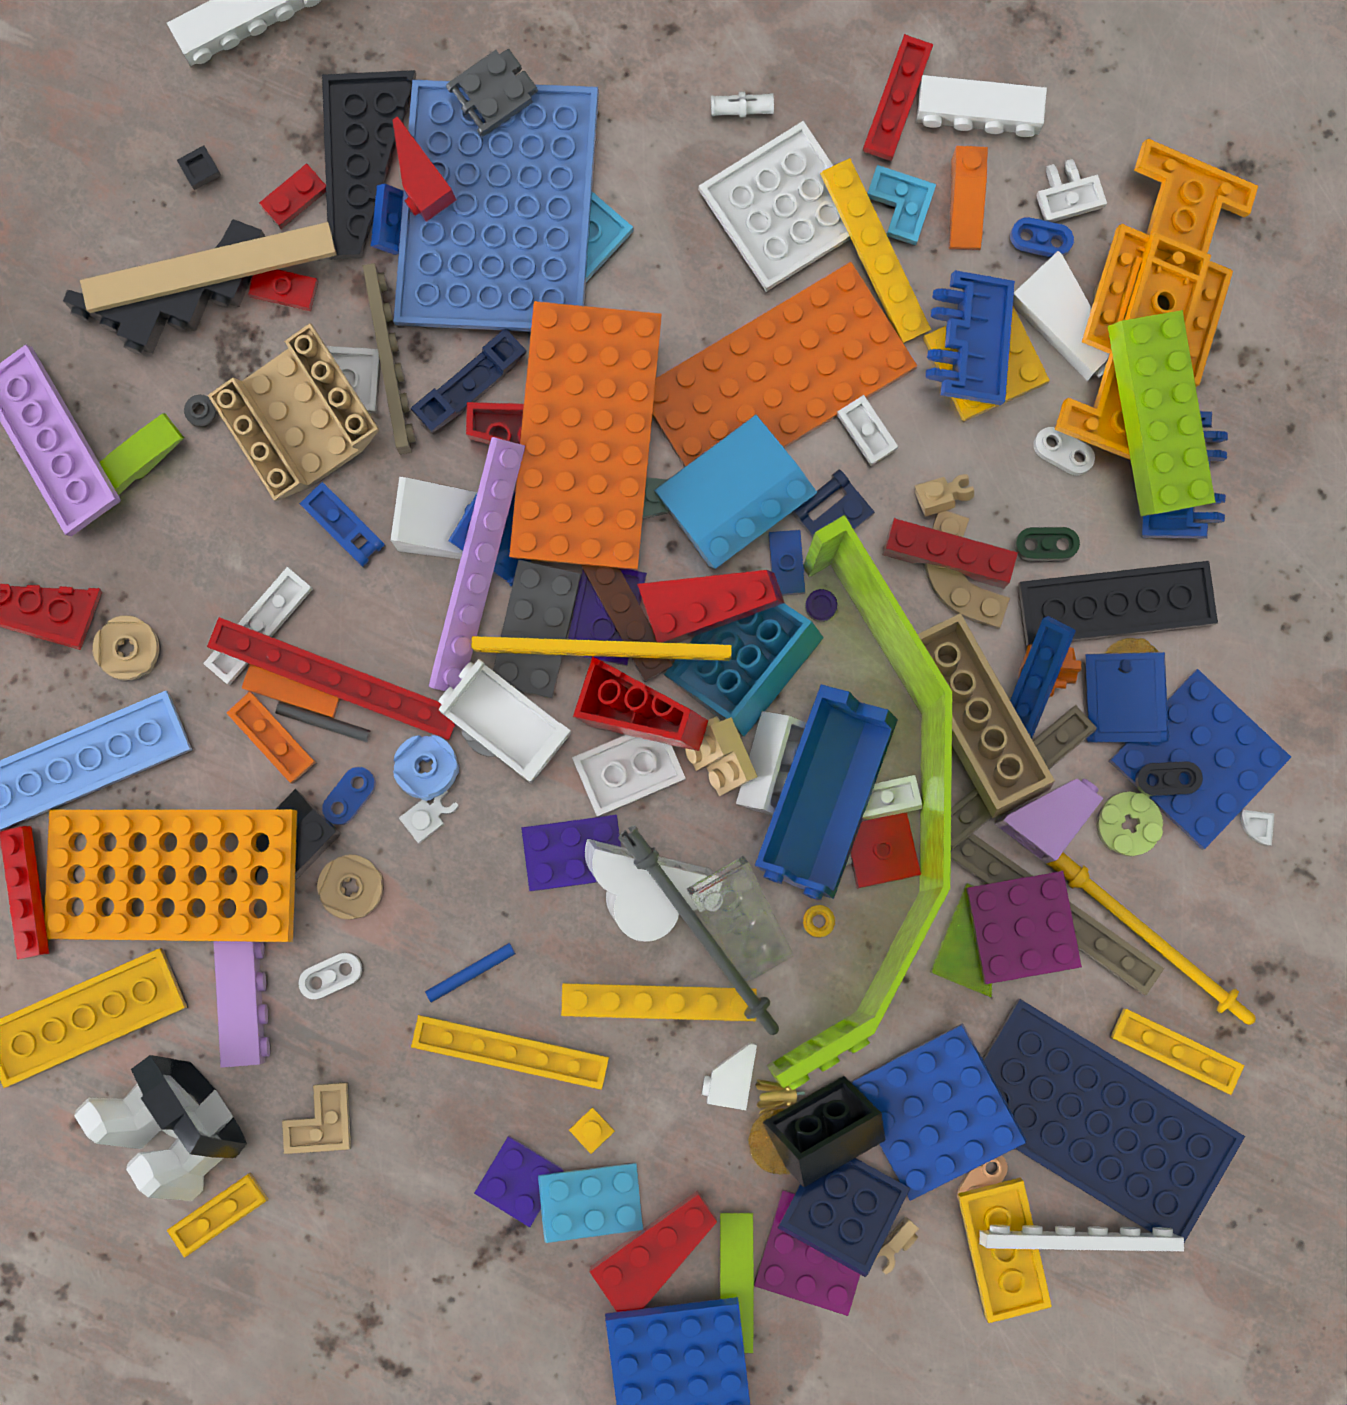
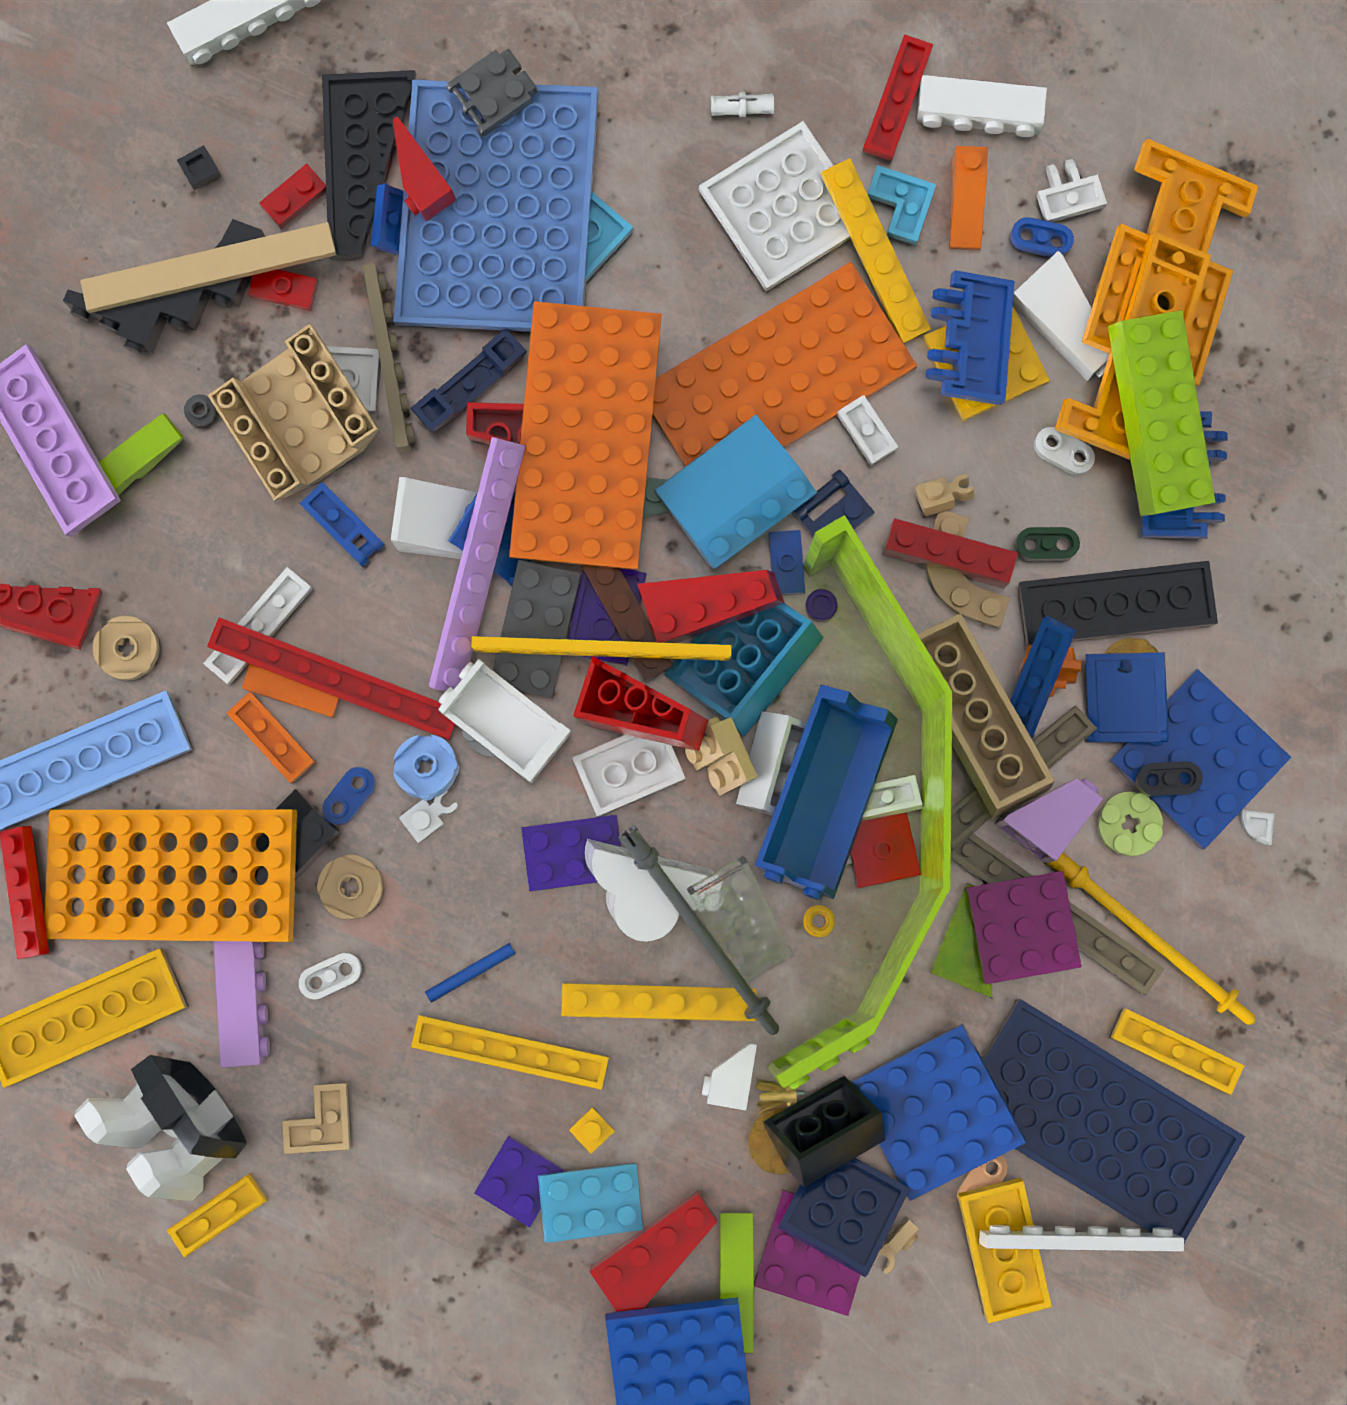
dark grey bar [275,701,371,742] -> none

